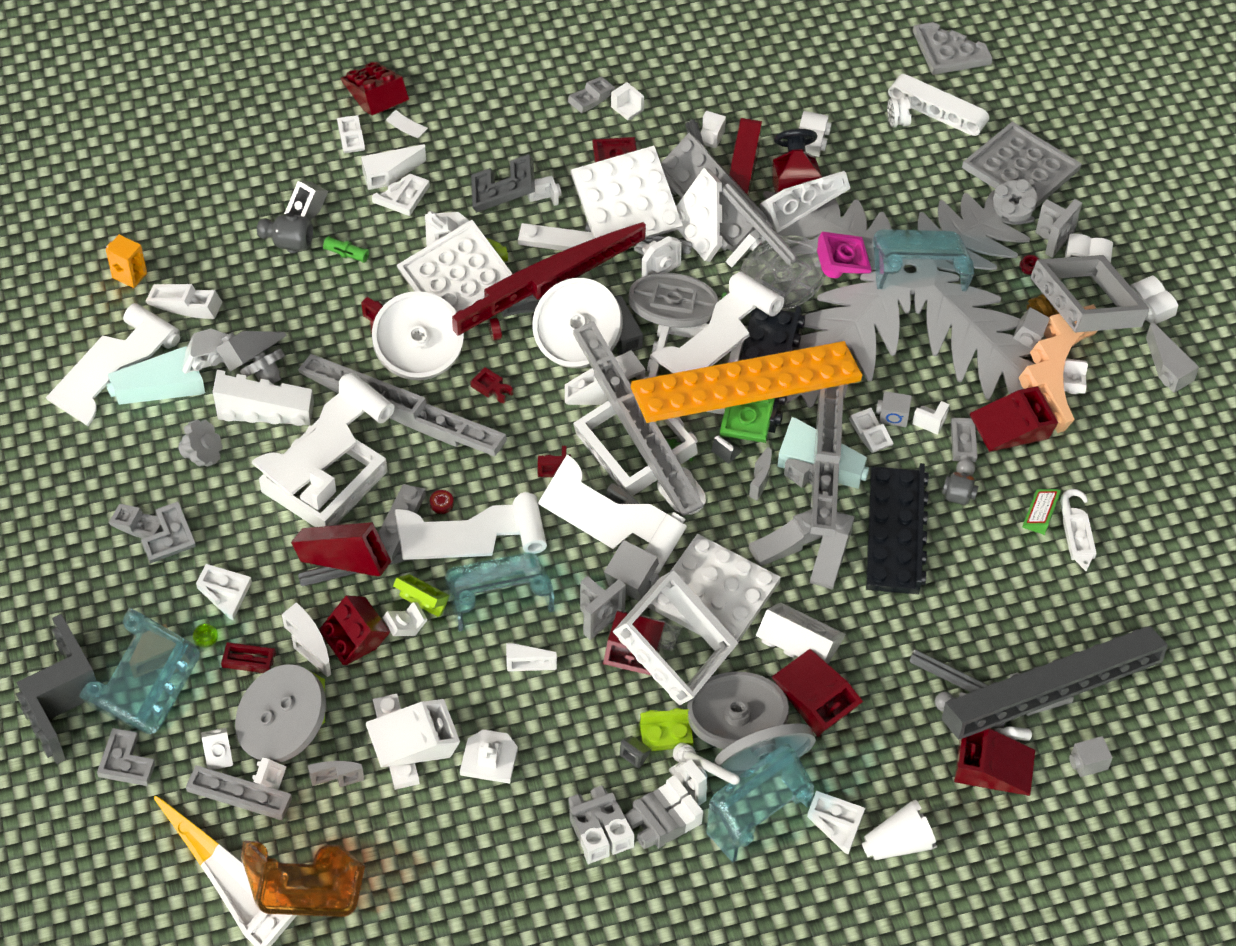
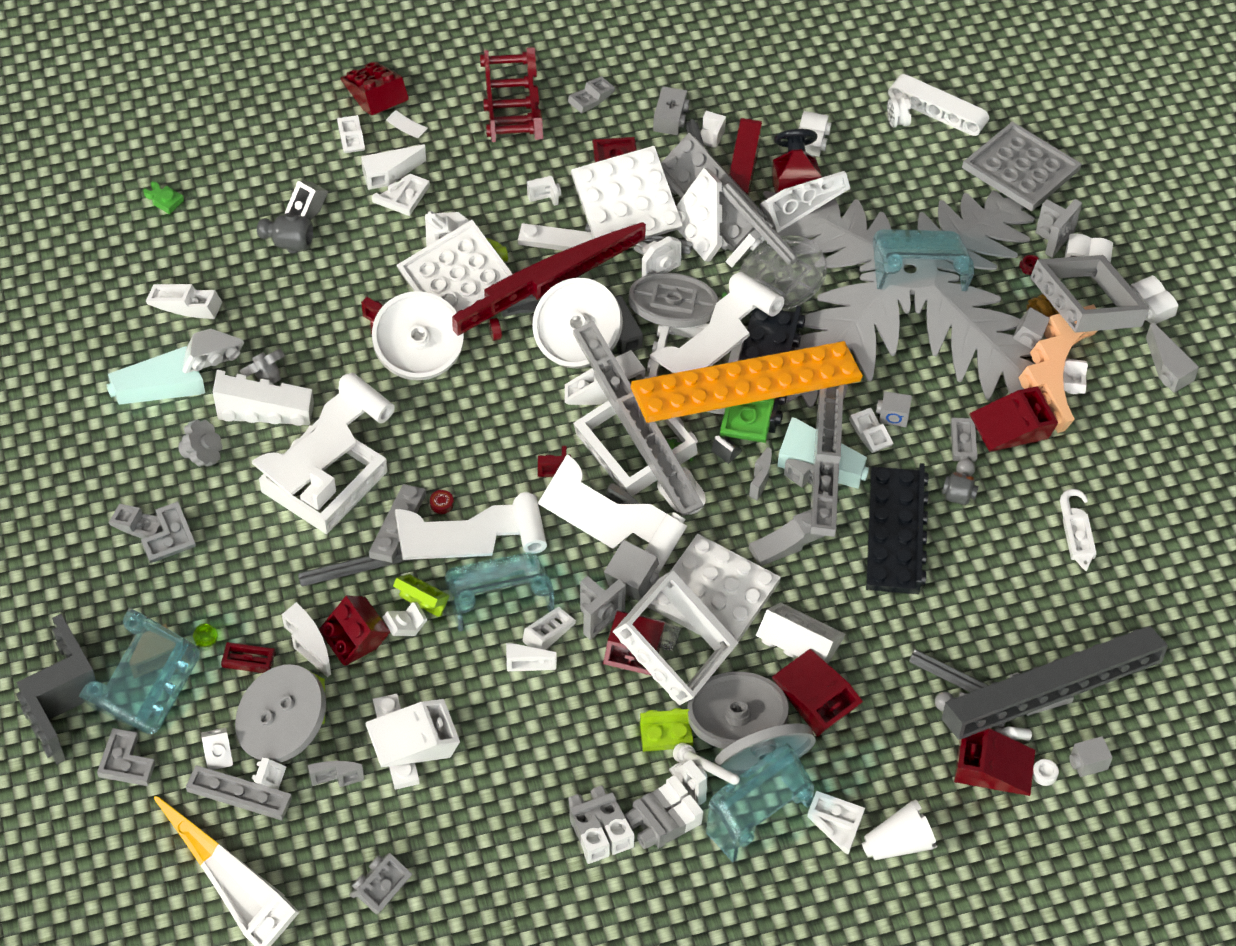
white door [46,303,180,426] -> none
light orange brick [106,234,147,288] -> none
white wing [196,564,252,620] -> none
light grey slope [215,331,287,371] -> none
clear orange windscreen [241,841,365,917] -> none
dark red slope [291,522,392,576] -> none
light grey slope [298,354,507,456] -> none
bright green pin [323,236,369,263] -> none
white piece [460,730,518,784] -> none
dark red plate [470,367,513,403] -> none
dark grey plate [471,154,535,213] -> none
white panel [611,82,644,120] -> none
dark grey slope [620,736,652,769] -> none
light grey slope [810,512,855,590] -> none
dark pink slope [817,231,872,278] -> none
white panel [912,401,950,435] -> none
light grey plate [913,22,992,75] -> none
light grey plate [993,179,1037,222] -> none
slope [1022,489,1061,535] -> none
none -> bright green plate [143,181,184,214]
none -> light grey bracket [349,853,412,914]
none -> dark red fence [480,46,543,142]
none -> white slope [523,606,576,650]
none -> light grey brick [653,86,690,136]
none -> white tile [1033,759,1059,786]

